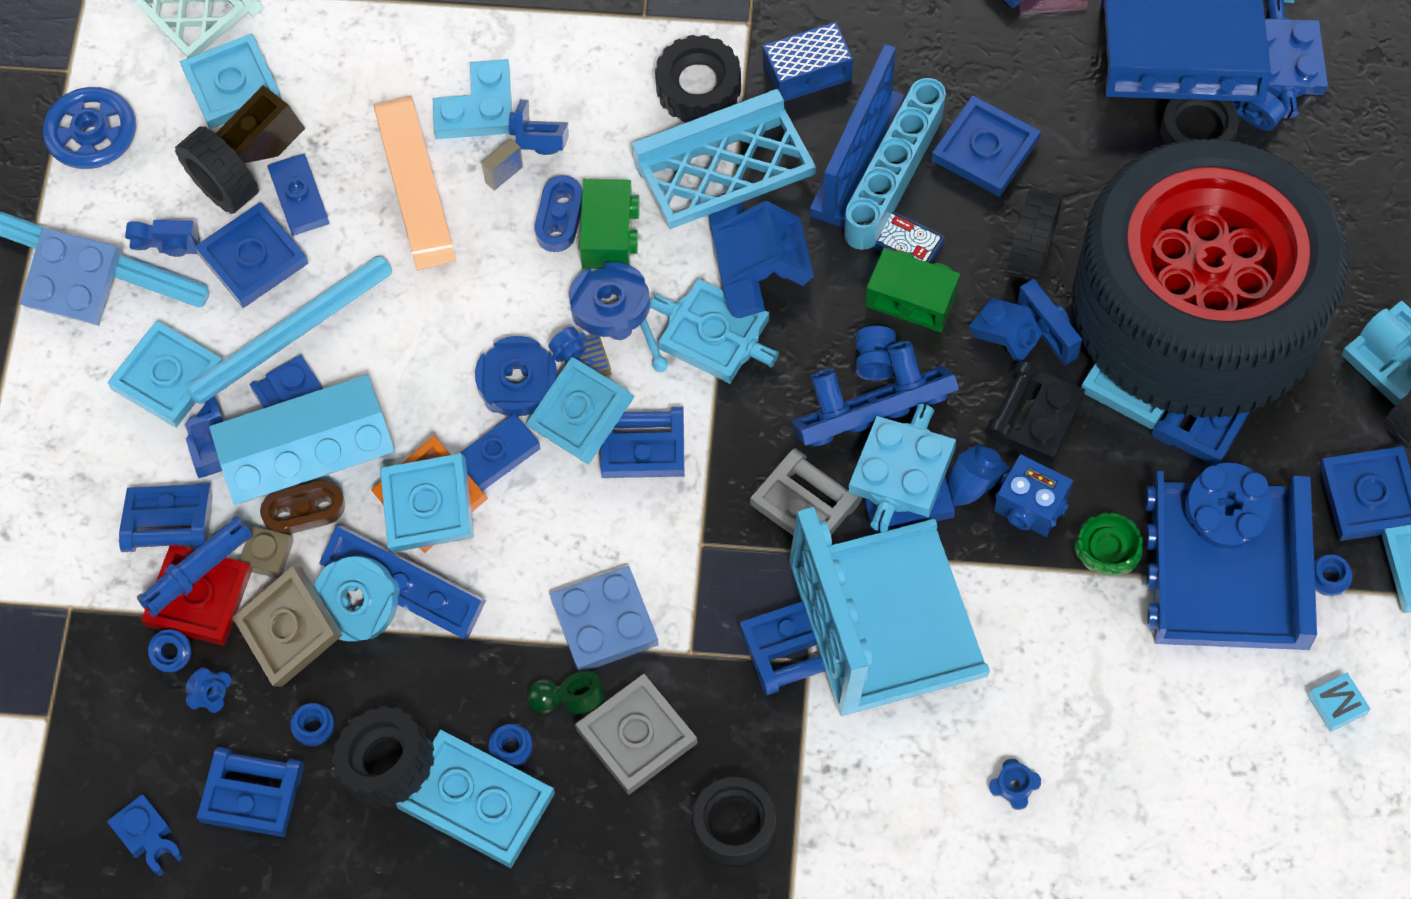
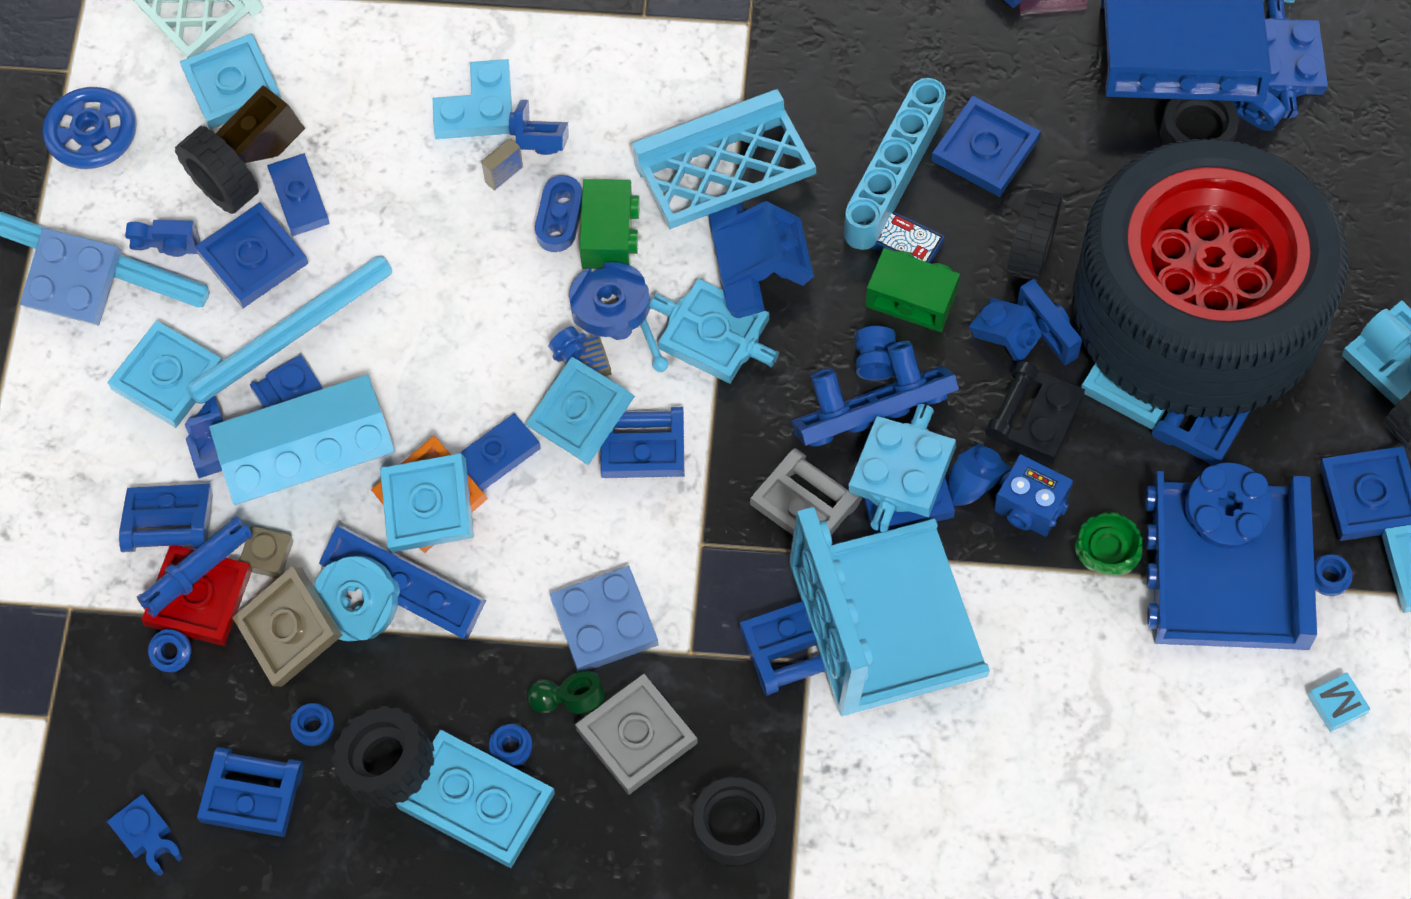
blue plate [186,668,231,713] -> none
reddish brown plate [260,480,345,535] -> none
light nougat beam [373,95,456,271] -> none
blue plate [475,336,558,417] -> none
black tyre [655,35,741,123] -> none
blue panel [763,22,853,102] -> none
blue fence [810,44,905,228] -> none
blue plate [989,759,1041,810] -> none

